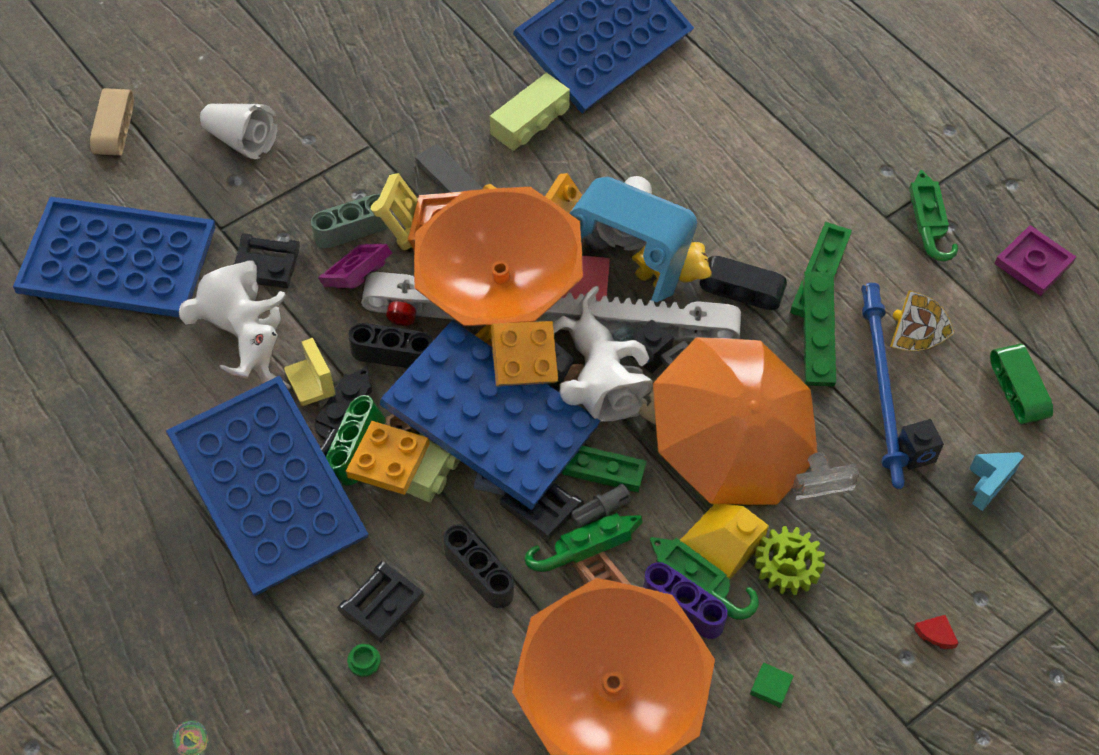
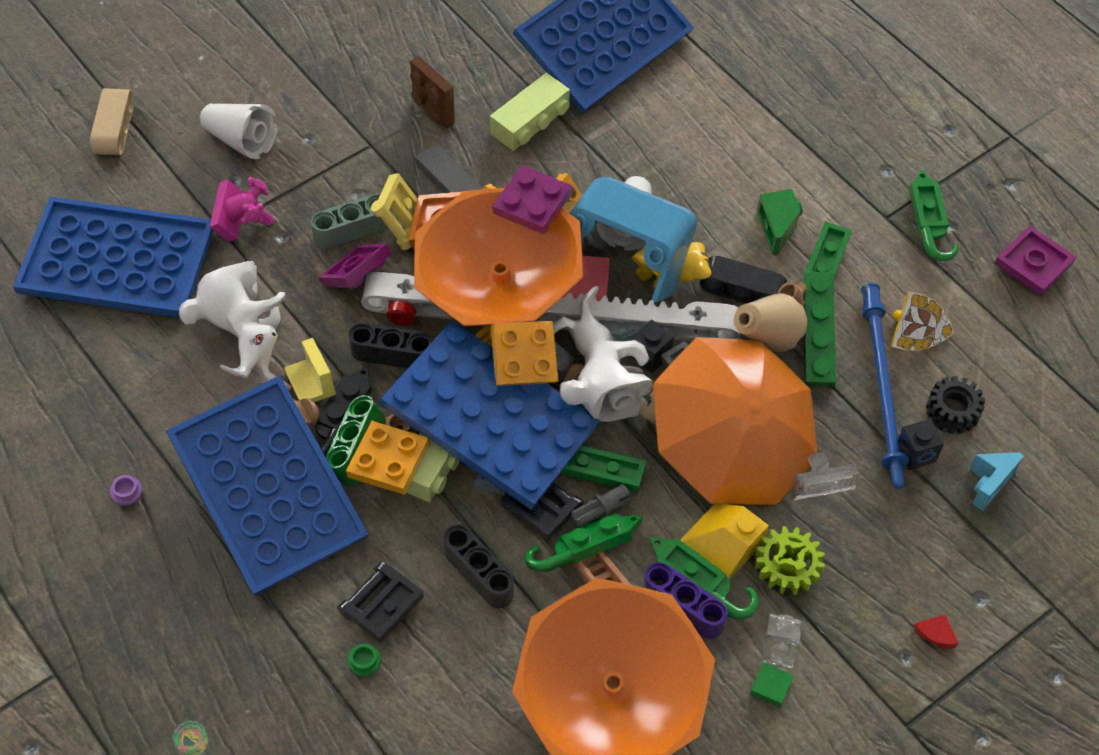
black plate [234,233,300,288] -> none
green beam [990,344,1053,424] -> none
none -> medium lavender plate [110,475,142,506]
none -> dark pink piece [210,177,275,242]
none -> medium nougat plate [293,398,319,429]
none -> reddish brown plate [410,56,455,128]
none -> magenta plate [492,165,573,234]
none -> tan cone [734,294,807,352]
none -> green slope [757,189,803,255]
none -> clear bracket [761,613,802,668]
none -> medium nougat plate [777,282,807,306]
none -> black tyre [926,376,985,434]

